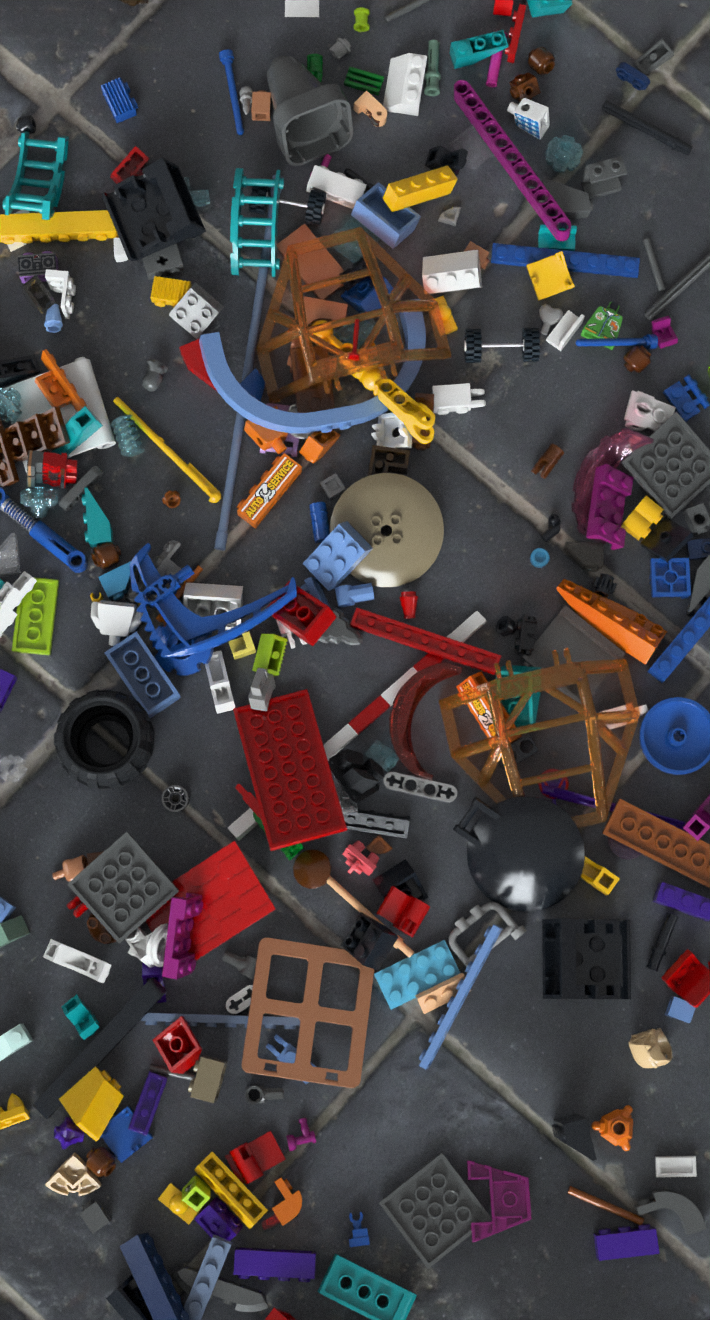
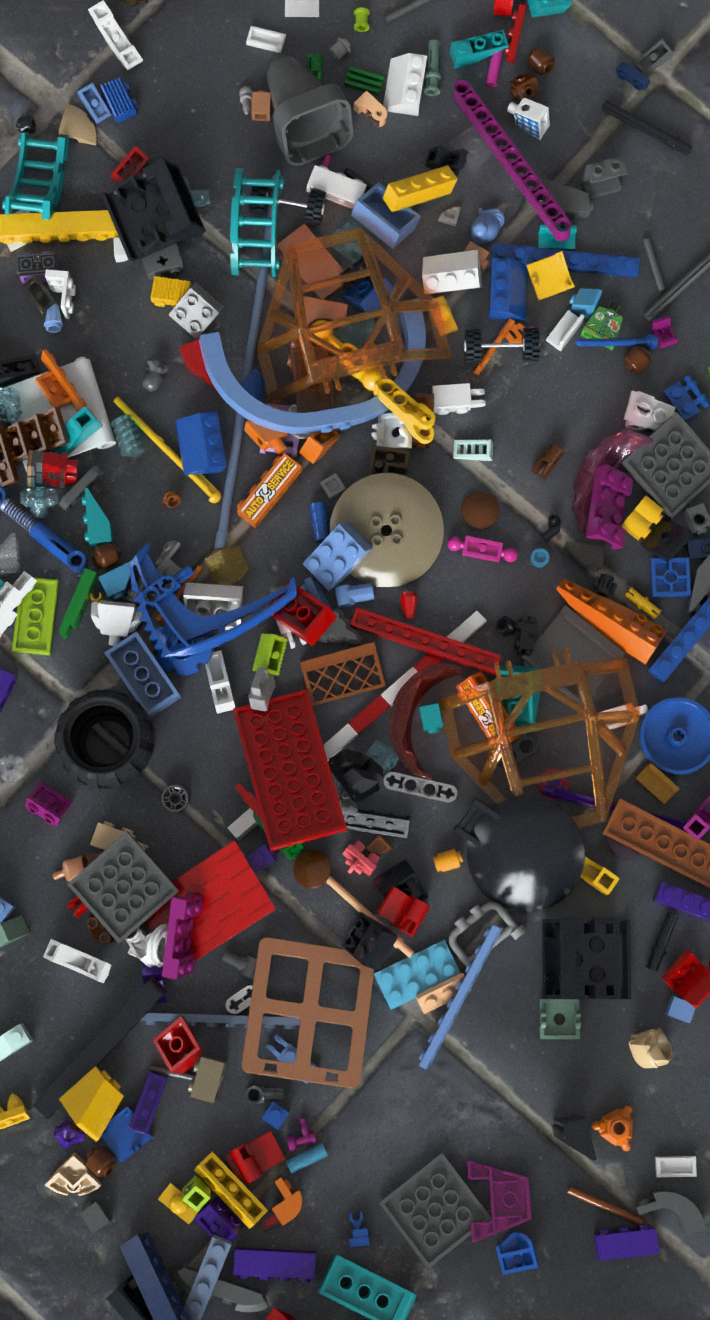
teal brick [61,994,100,1040] -> none
blue piece [219,49,244,135] -> none
light yellow panel [229,632,256,660] -> none
red piece [348,319,360,361] -> none
light grey rock [539,304,563,335] -> none
clear light blue plant [545,135,583,173] -> none
none -> magenta bracket [25,781,73,827]
none -> tan brick [59,104,97,145]
none -> green hinge [59,568,99,639]
none -> medium blue slope [77,82,112,124]
none -> white slope [88,0,143,70]
none -> tan brick [90,821,149,850]
none -> blue slope [175,412,227,475]
none -> clear yellow slope [204,546,249,585]
none -> dark purple bracket [245,845,278,874]
none -> white tile [246,26,286,53]
none -> blue brick [261,1100,290,1130]
none -> medium azure piece [286,1143,328,1173]
none -> dark orange fence [300,642,386,706]
none -> teal brick [419,703,443,734]
none -> light orange brick [433,848,463,872]
none -> dark pink plate [447,536,518,563]
none -> light aqua slope [453,439,494,461]
none -> reddish brown dish [461,492,499,529]
none -> medium blue hair [471,208,505,245]
none -> orange piece [473,318,534,376]
none -> blue slope [488,258,527,320]
none -> blue slope [496,1231,540,1275]
none -> sand green piece [539,999,581,1039]
none -> dark azure slope [570,288,603,319]
none -> yellow pin [624,587,662,620]
none -> pearl gold panel [635,763,680,805]

